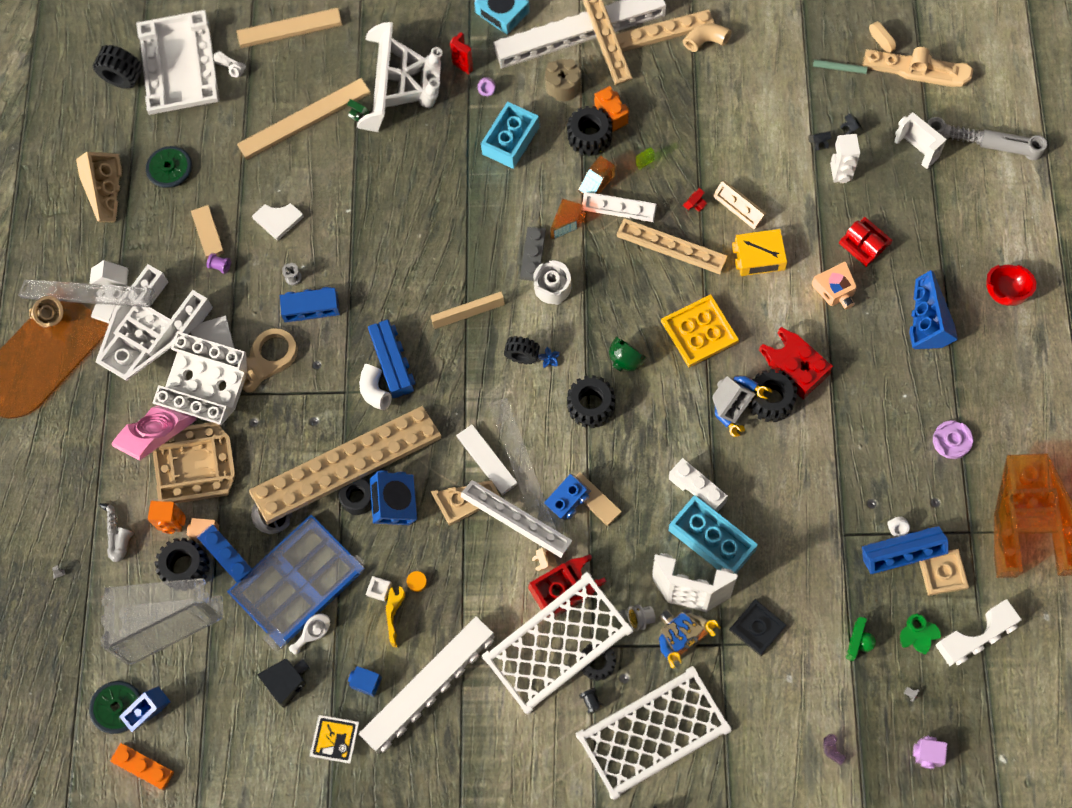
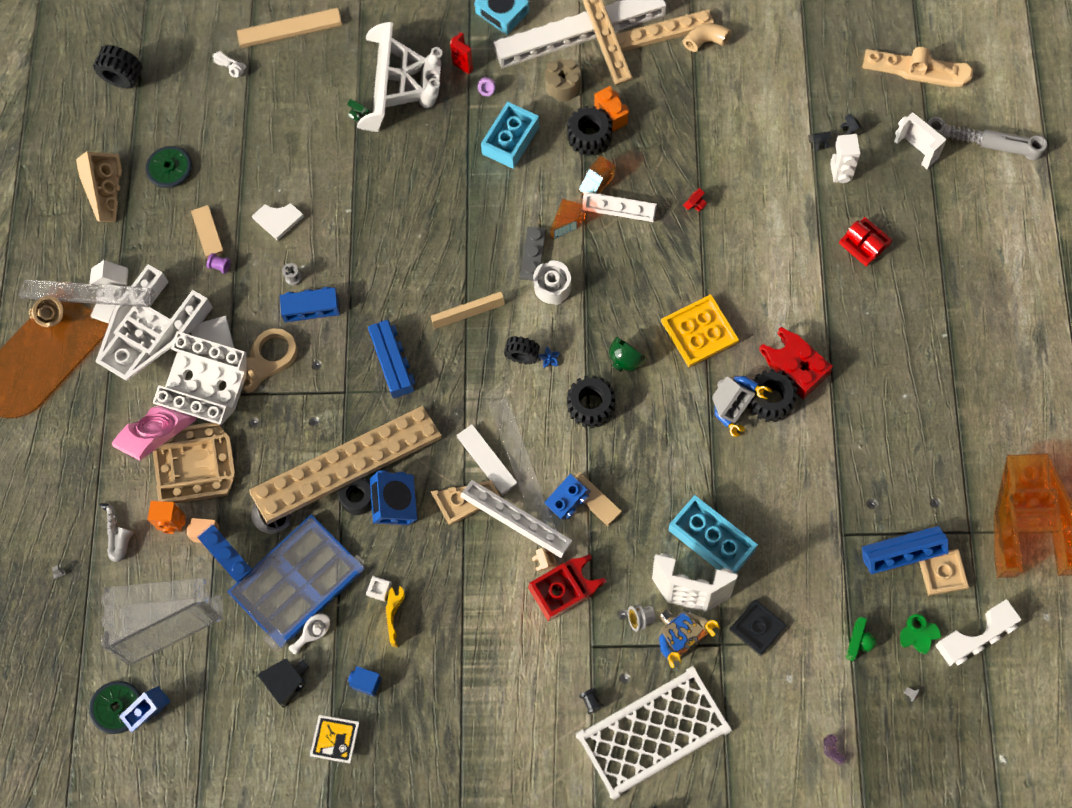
orange plate [110,743,174,791] -> none
white slope [137,10,219,115] -> none
black tyre [155,538,210,592] -> none
tan tile [237,78,370,160] -> none
white cylinder [359,364,392,410] -> none
white brick [359,616,494,754] -> none
light orange tile [407,571,427,592] -> none
white door [482,572,633,715] -> none
black tyre [580,644,616,681] -> none
tan plate [617,218,727,274] -> none
clear neon green tile [636,147,655,170] -> none
white arch [669,458,728,512] -> none
plate [713,181,767,229] -> none
yellow brick [732,229,787,276] -> none
light nougat torso [812,262,856,310] -> none
sand green bar [813,59,868,74] -> none
tan tile [869,22,896,53] -> none
white tile [888,517,910,537] -> none
blue wedge [909,270,958,349] -> none
lavender brick [913,736,947,769] -> none
lavender tile [933,420,973,459] -> none
red cylinder [986,265,1037,306] -> none

